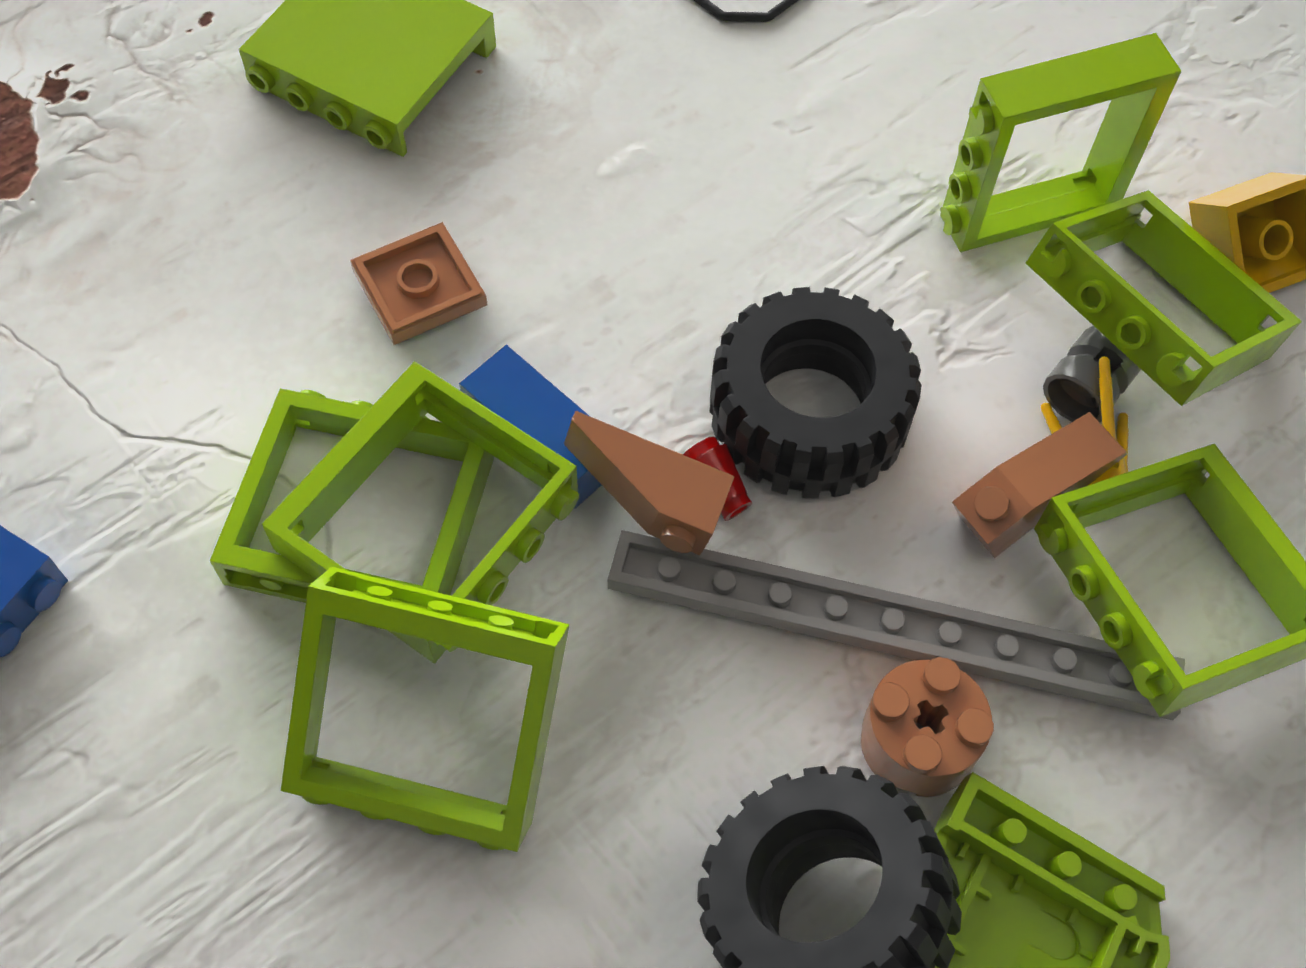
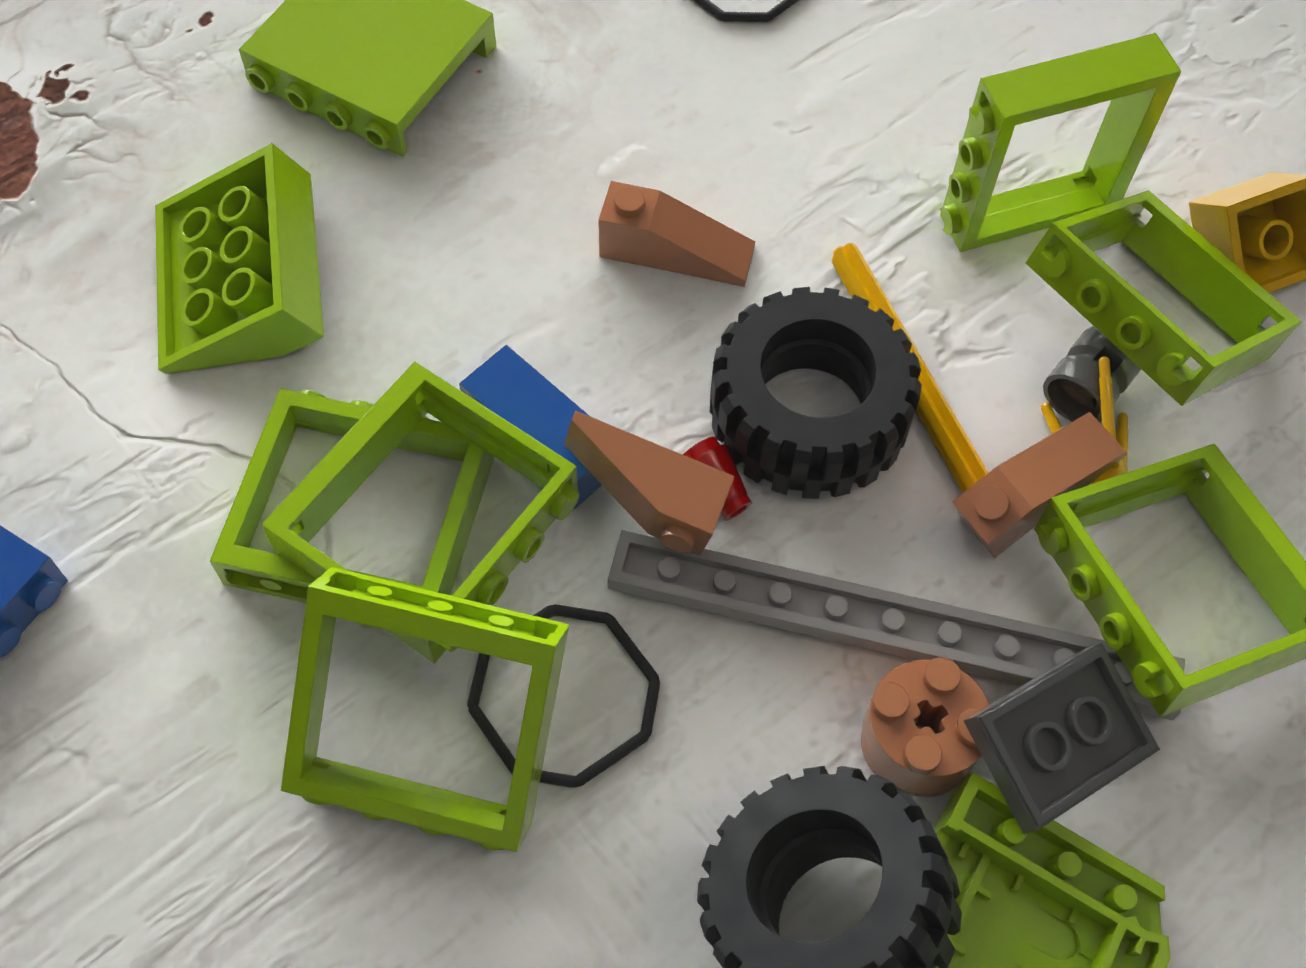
nougat plate [350,222,487,345] -> none
none -> lime slope [155,143,324,374]
none -> black piece [467,604,660,788]
none -> nougat slope [598,181,756,287]
none -> yellow axle [831,243,989,493]
none -> dark grey tile [963,642,1160,834]

